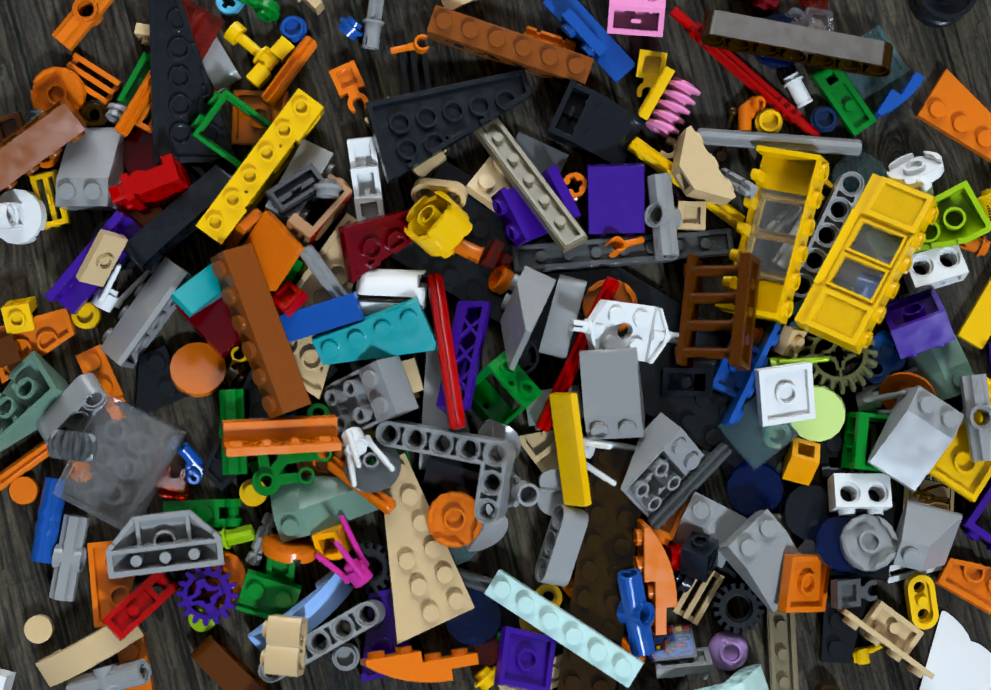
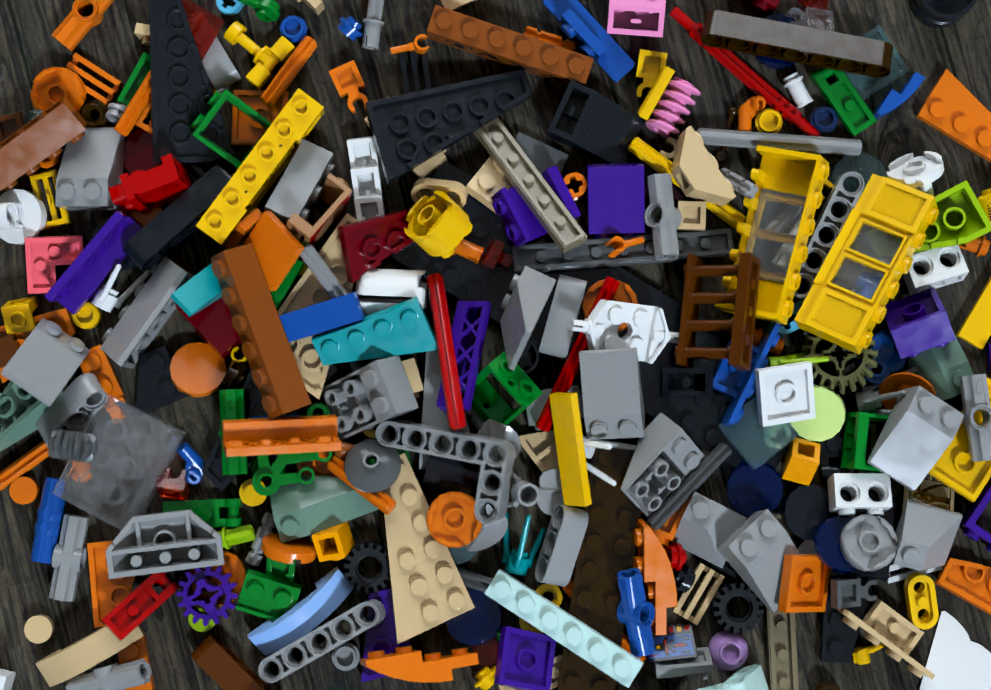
tan plate [75,229,128,287] -> none
tan brick [260,614,308,677] -> none
black tile [265,163,323,217] -> none
red tile [272,280,309,318] -> none
light grey plate [313,178,342,199] -> none
dark pink plant [315,515,373,588] -> none
white plant [341,427,395,487] -> none
orange tile [488,265,514,295] -> none
black brick [680,531,719,583] -> none
tan plate [774,325,807,357] -> none
none -> light grey slope [0,318,90,407]
none -> coral plate [24,235,83,294]
none -> teal plant [502,512,547,576]

